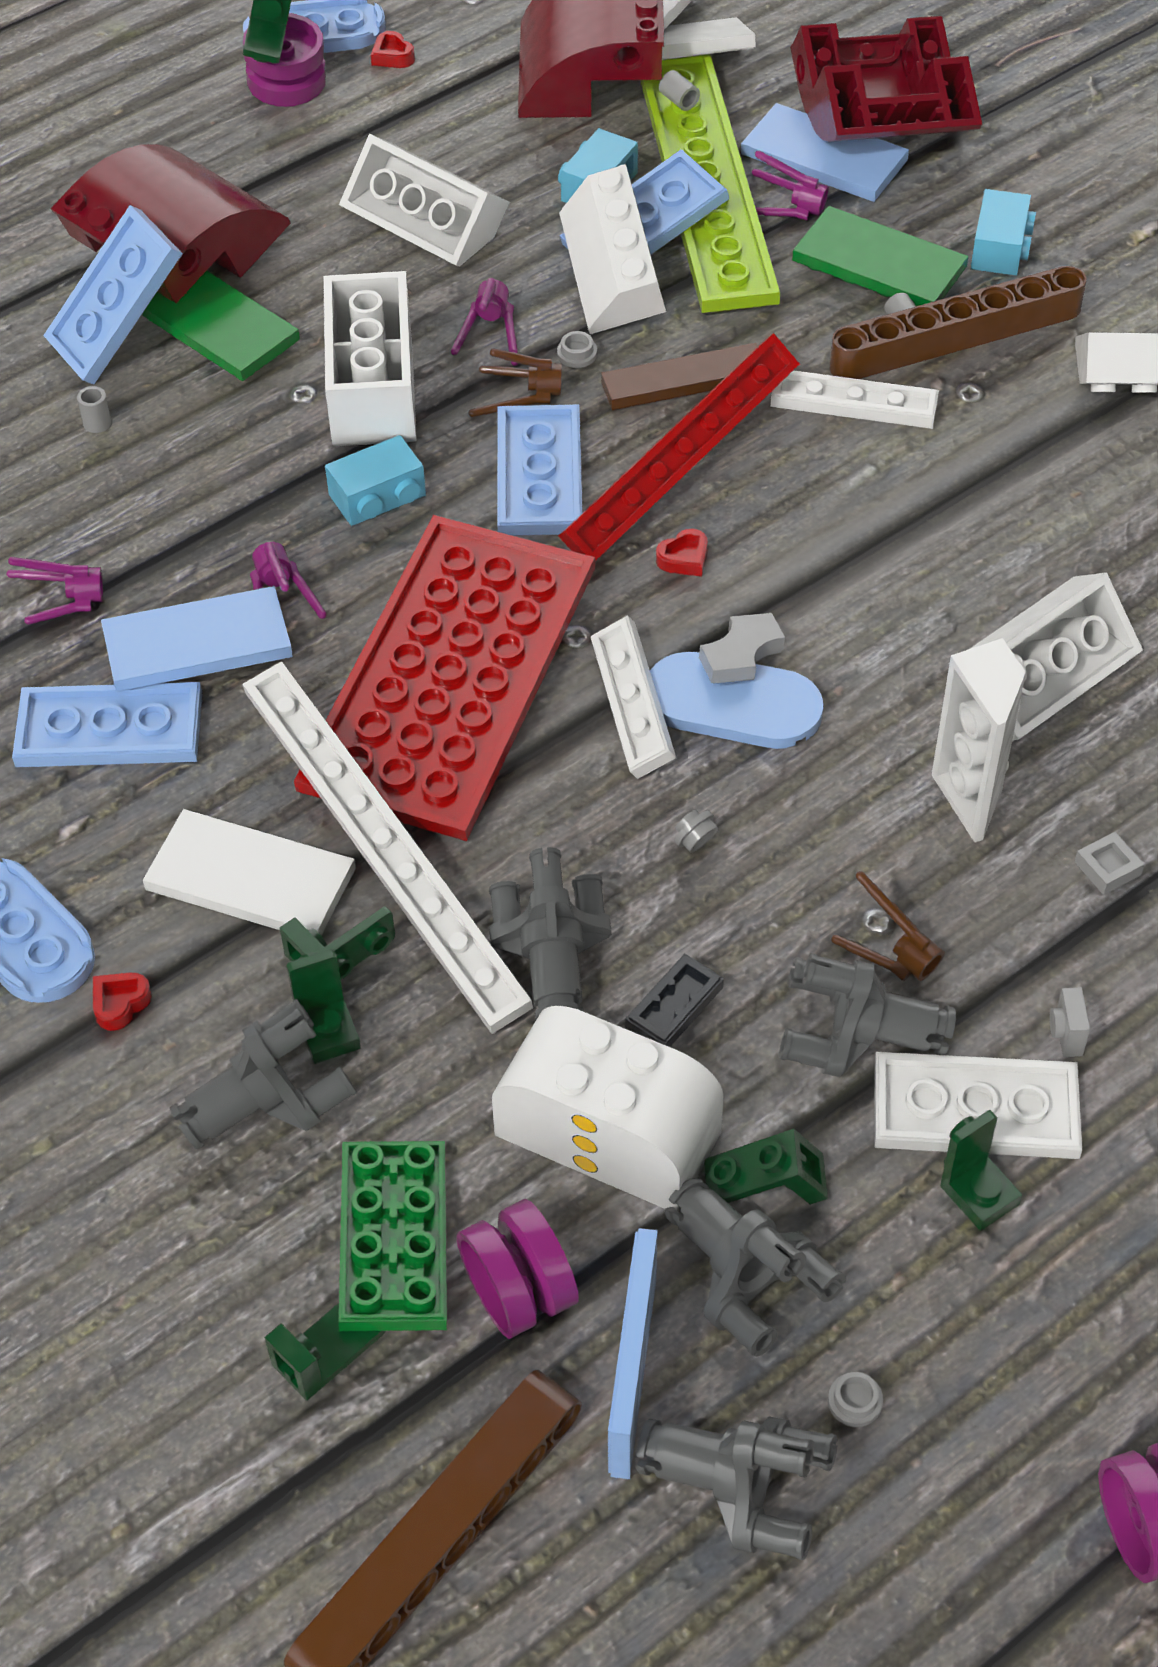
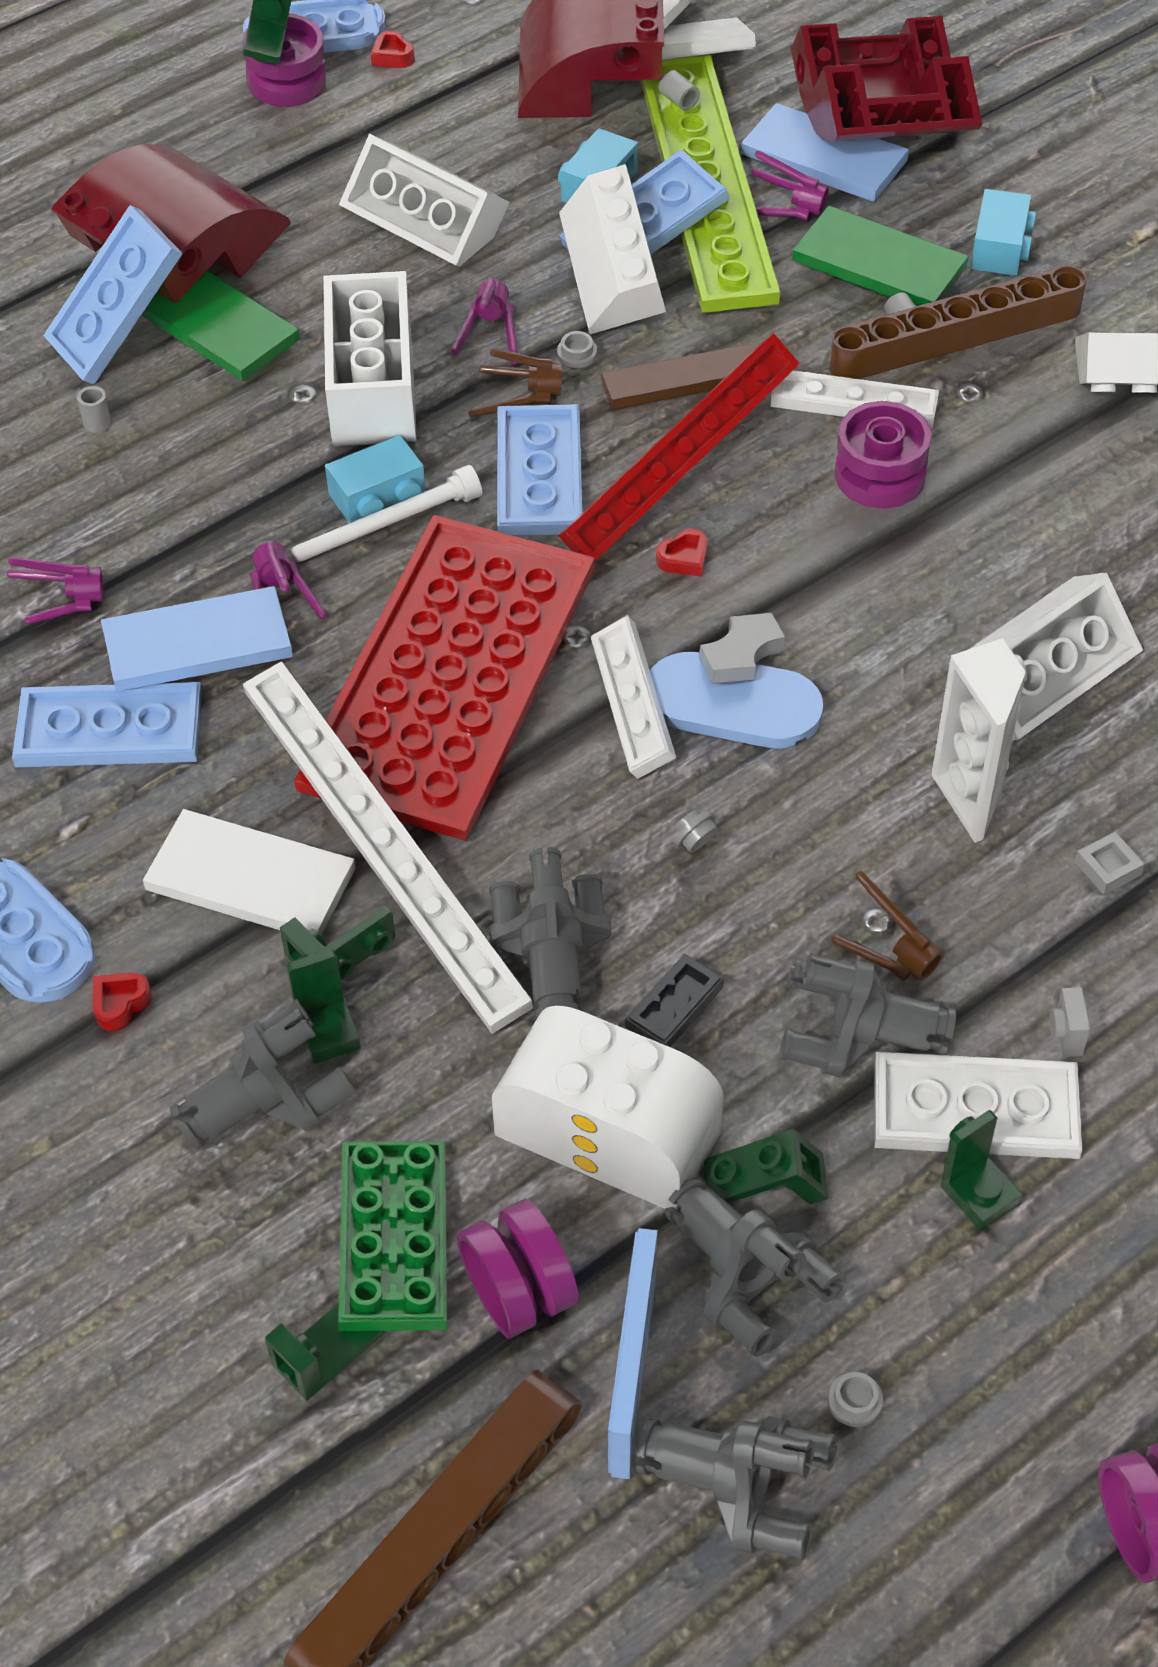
none -> white piece [291,465,482,562]
none -> magenta wheel [834,401,932,509]

